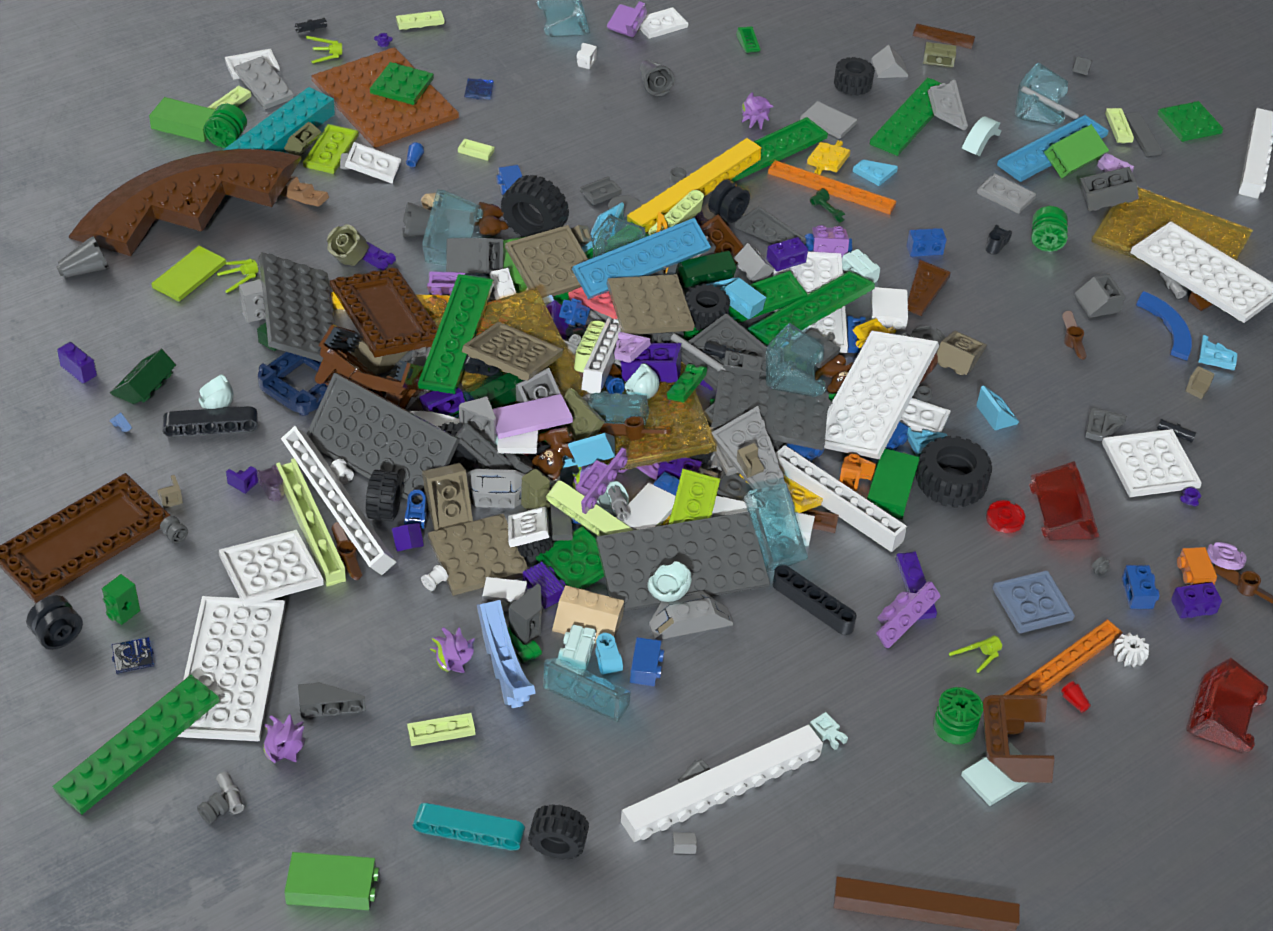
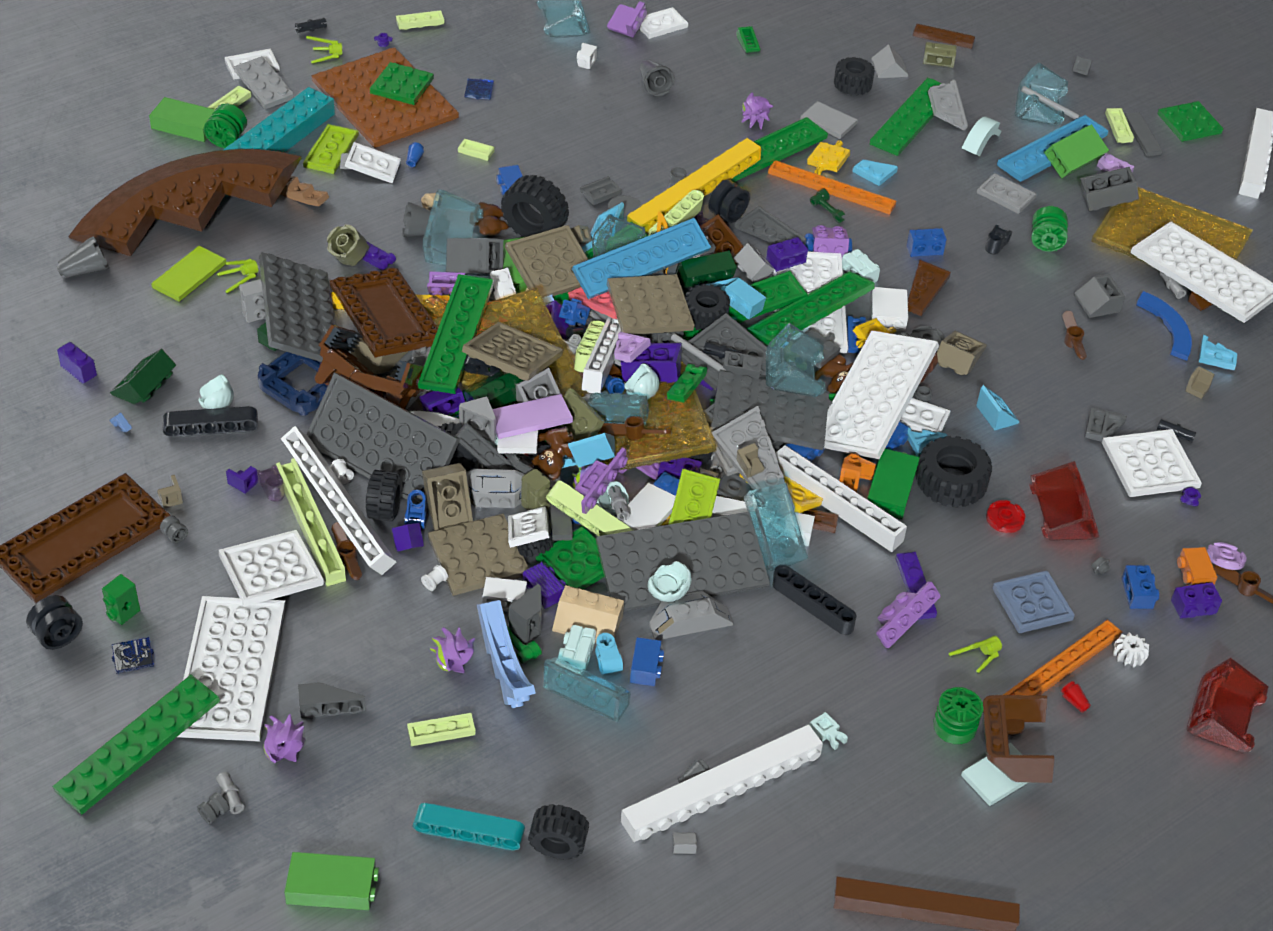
olive brick [284,122,321,156] -> none

